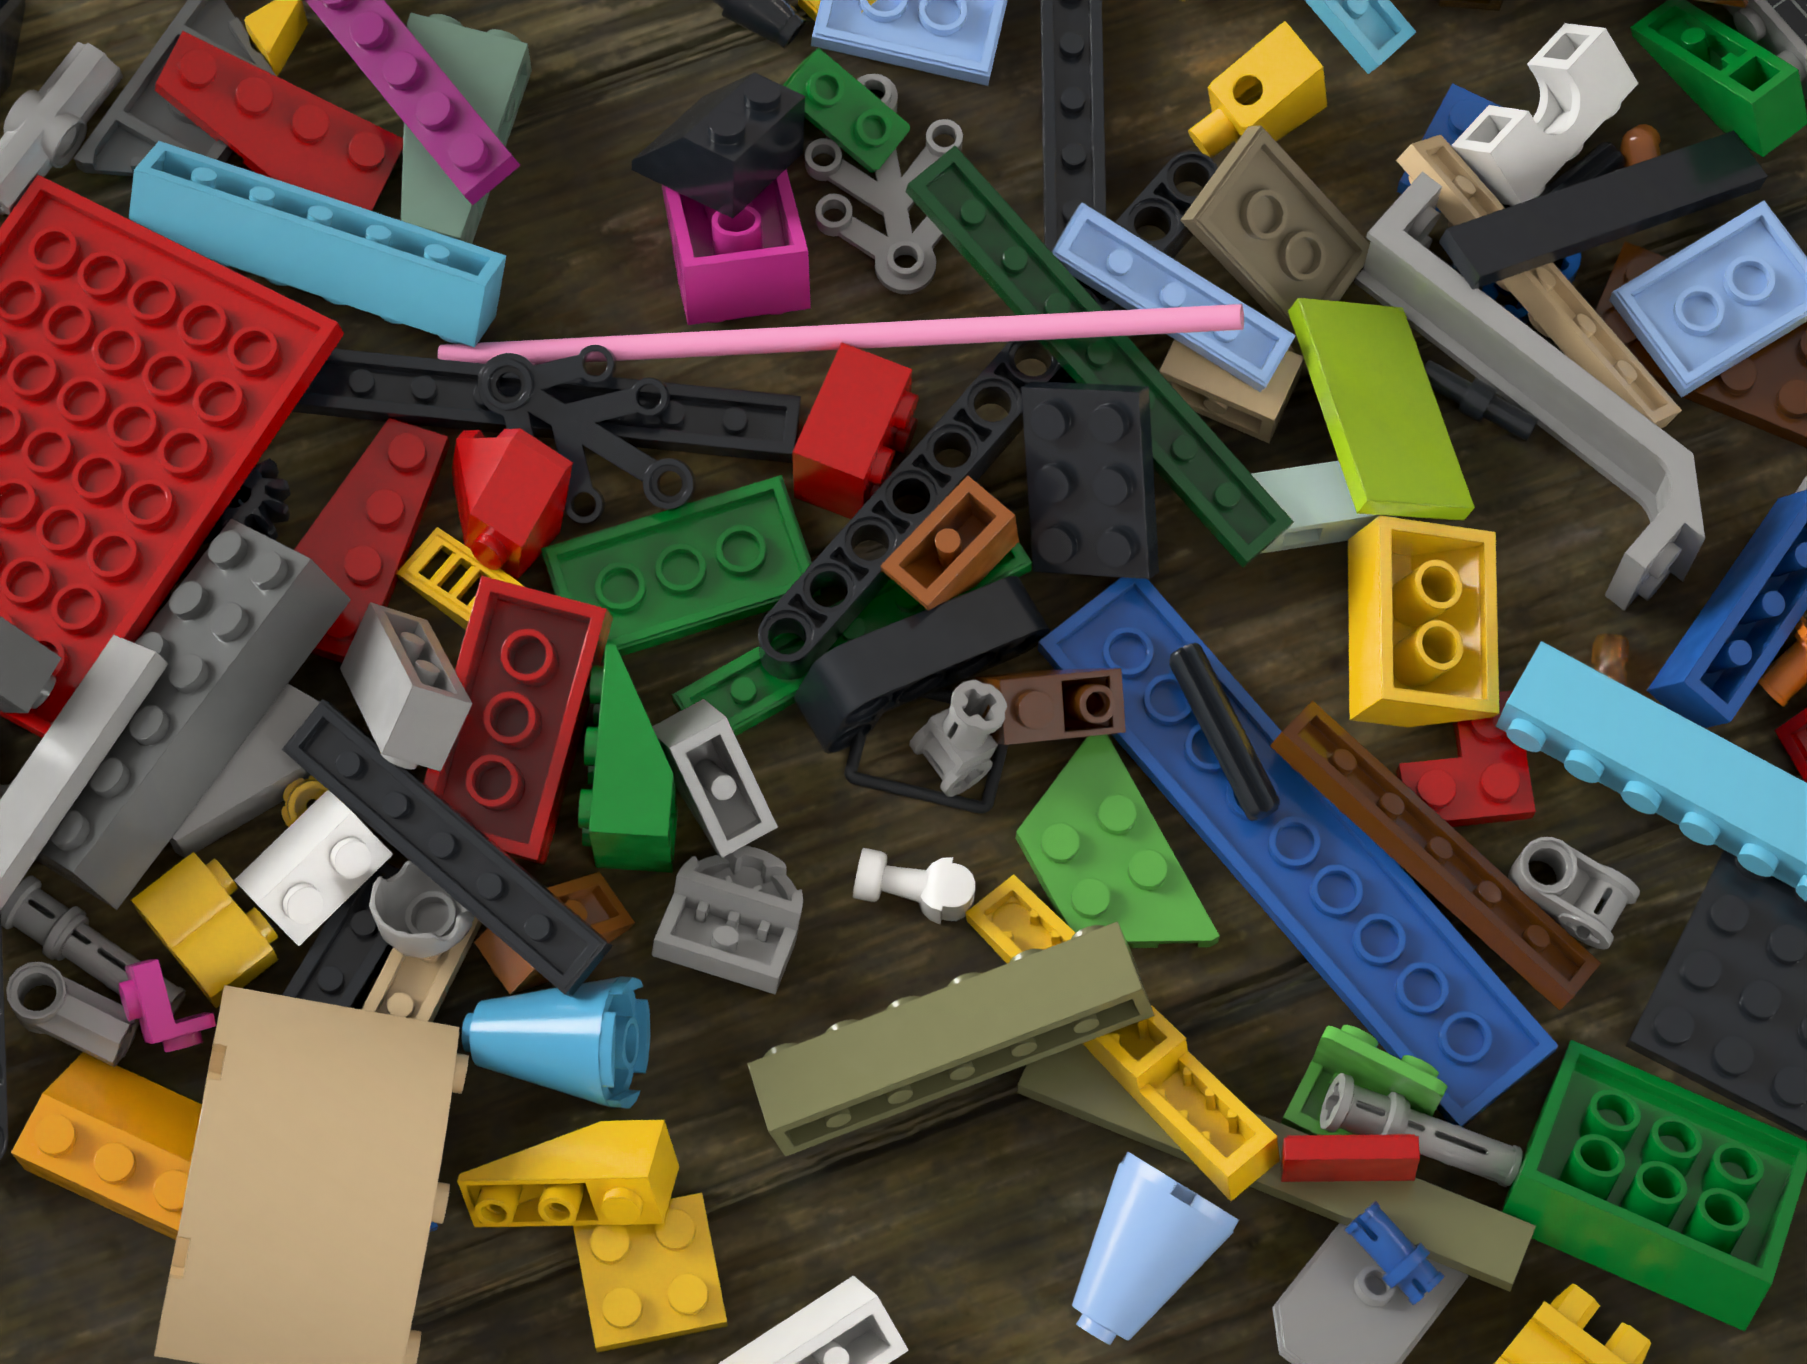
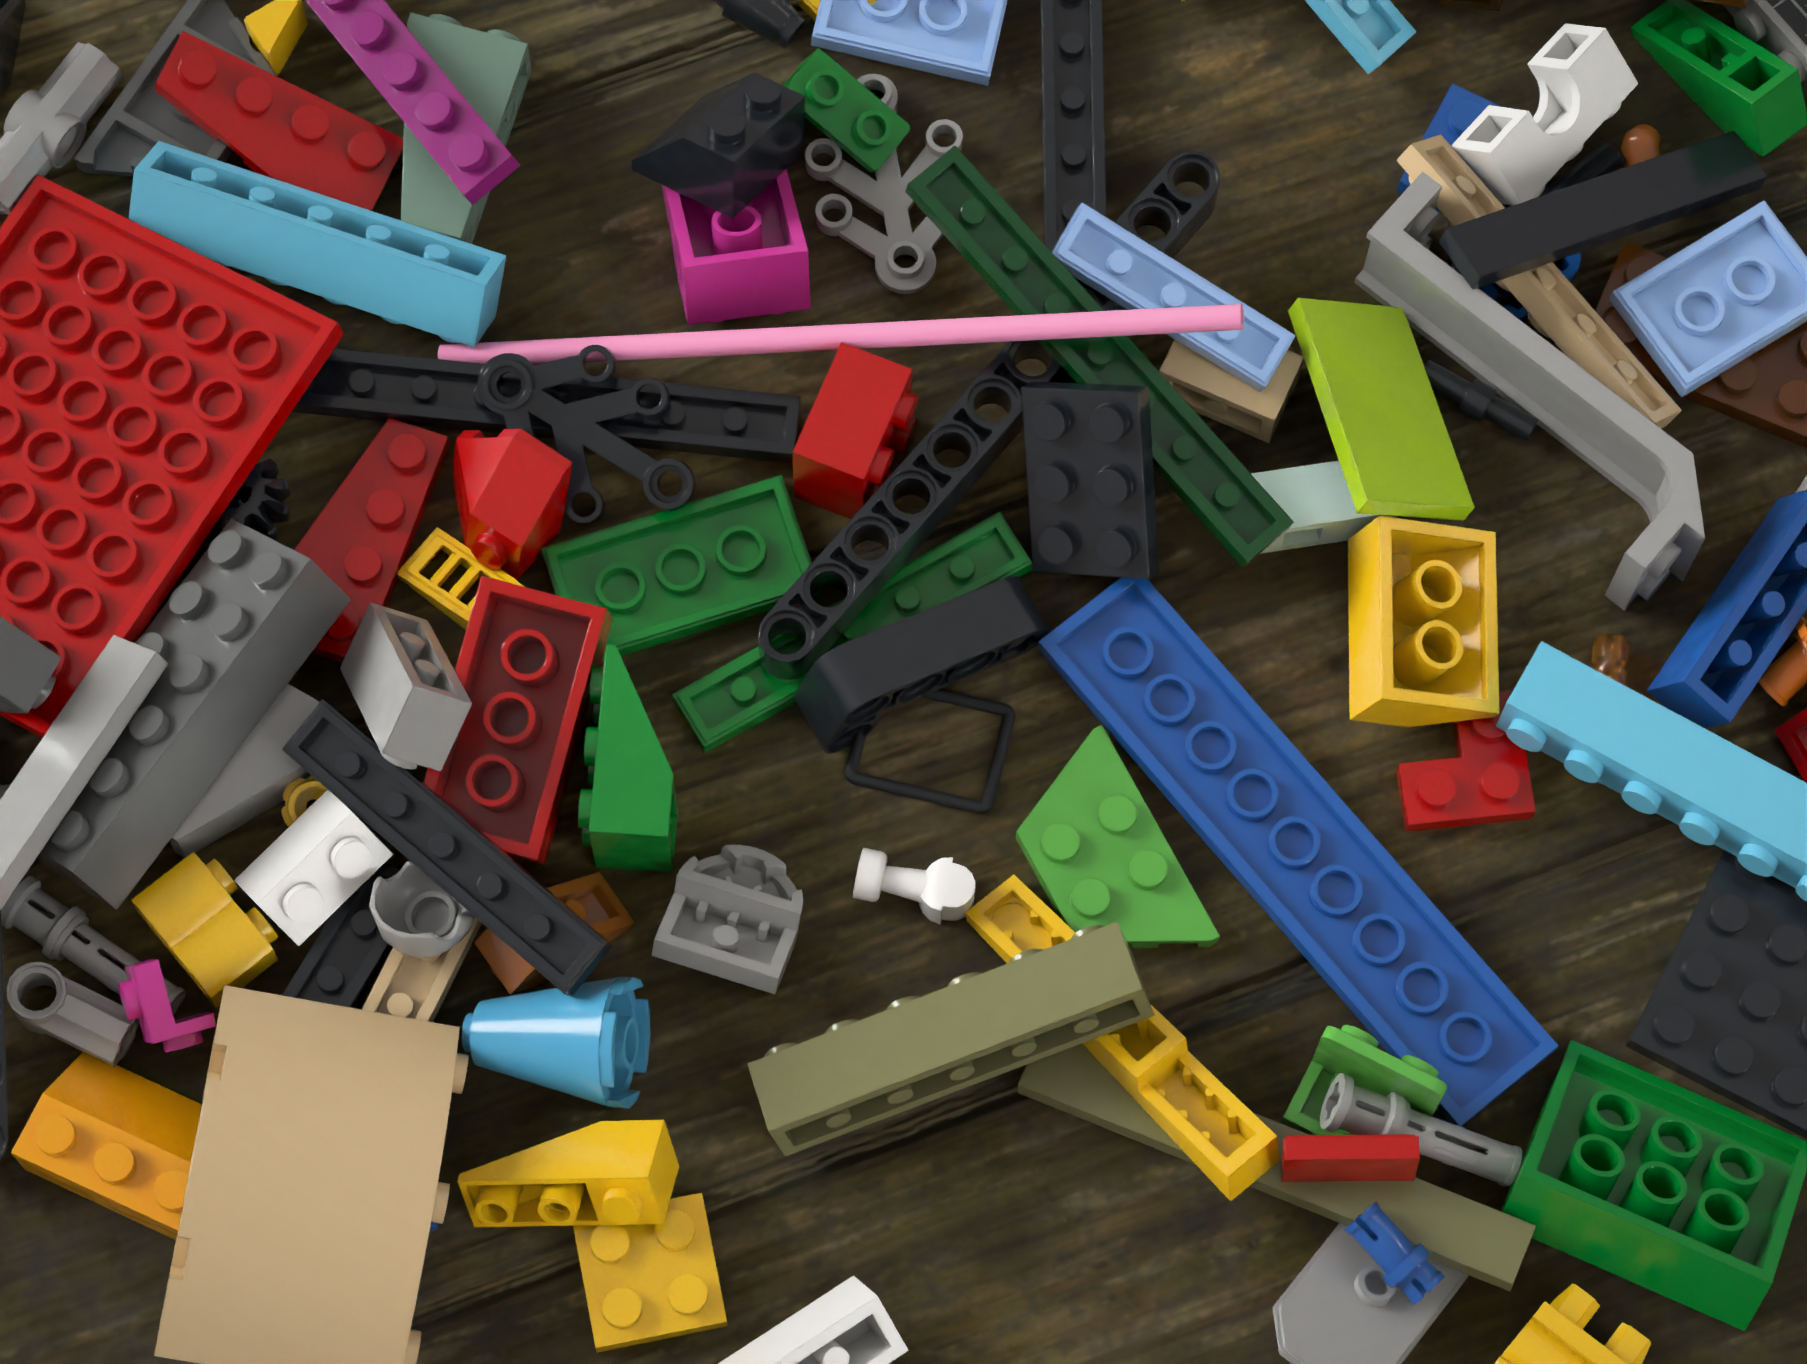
light grey slope [652,699,778,858] -> none
dark orange slope [881,475,1019,610] -> none
light grey connector [909,680,1007,797] -> none
reddish brown slope [975,668,1126,745] -> none
light blue cone [1072,1152,1239,1345] -> none
black axle [1169,643,1280,821] -> none
dark tan tile [1180,125,1369,344] -> none
yellow torso [1188,21,1327,159] -> none
reddish brown plate [1270,700,1601,1011] -> none
light grey piece [1508,837,1640,950] -> none

